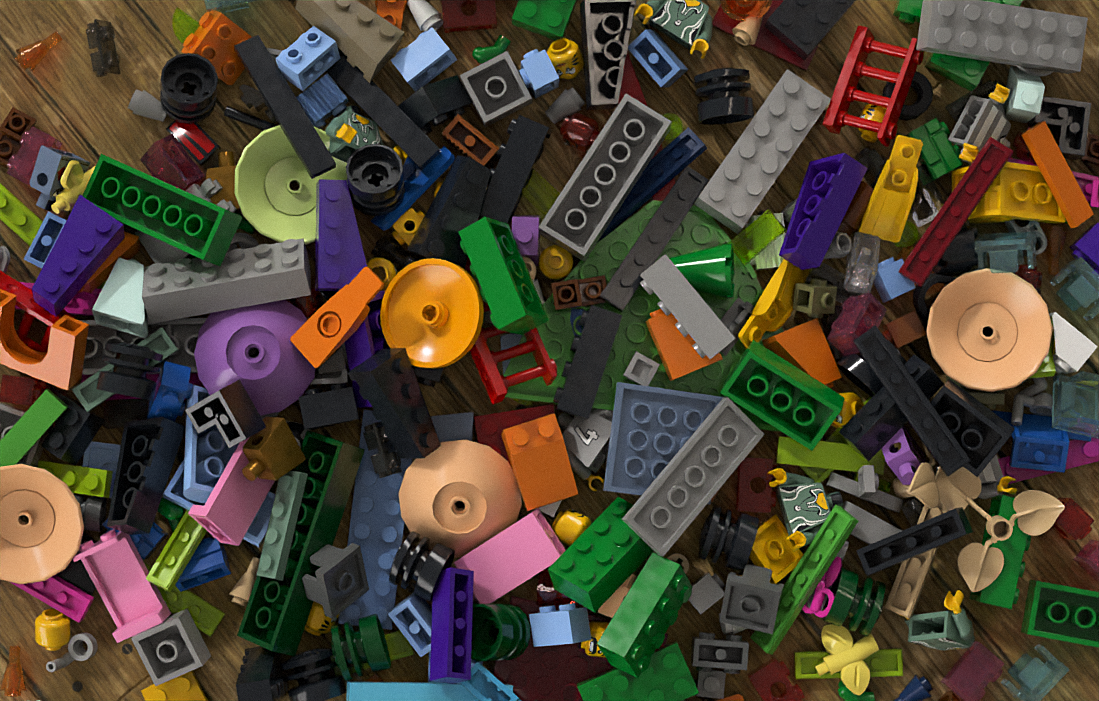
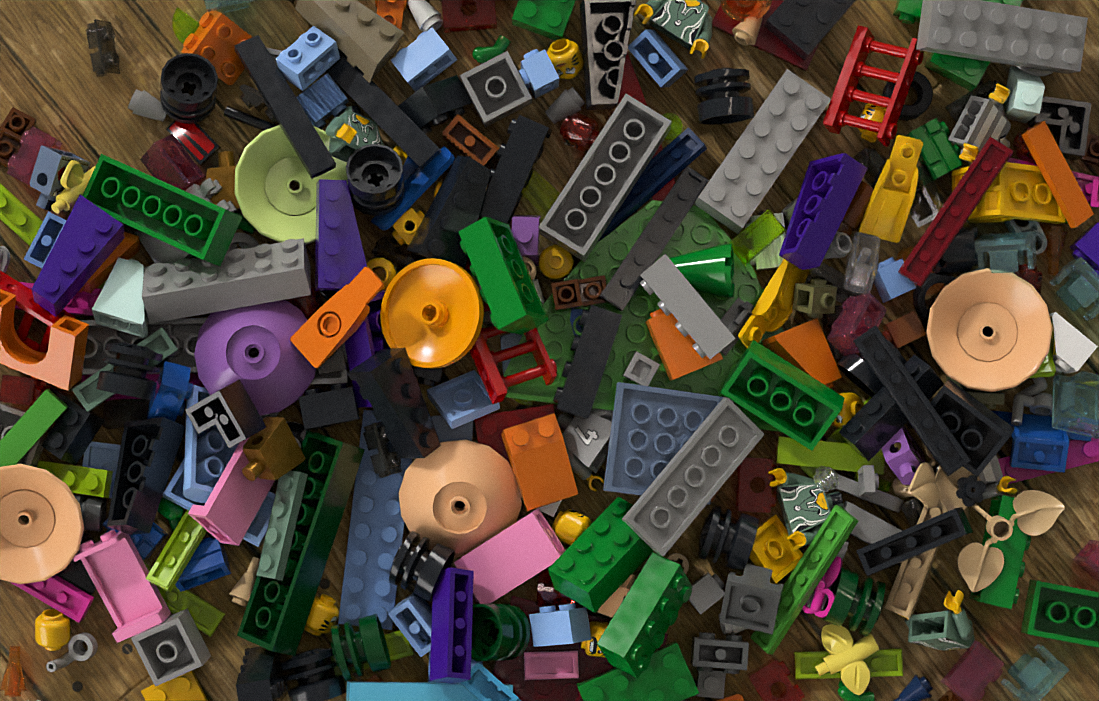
clear orange cone [15,31,62,72] -> none
dark grey panel [302,543,369,619] -> none
clear neon green tile [893,221,918,248] -> none
clear red brick [1052,497,1095,540] -> none
none -> light blue plate [427,370,500,429]
none -> bright pink tile [524,650,579,680]
none -> clear plate [813,466,839,492]
none -> black plant [956,475,986,507]

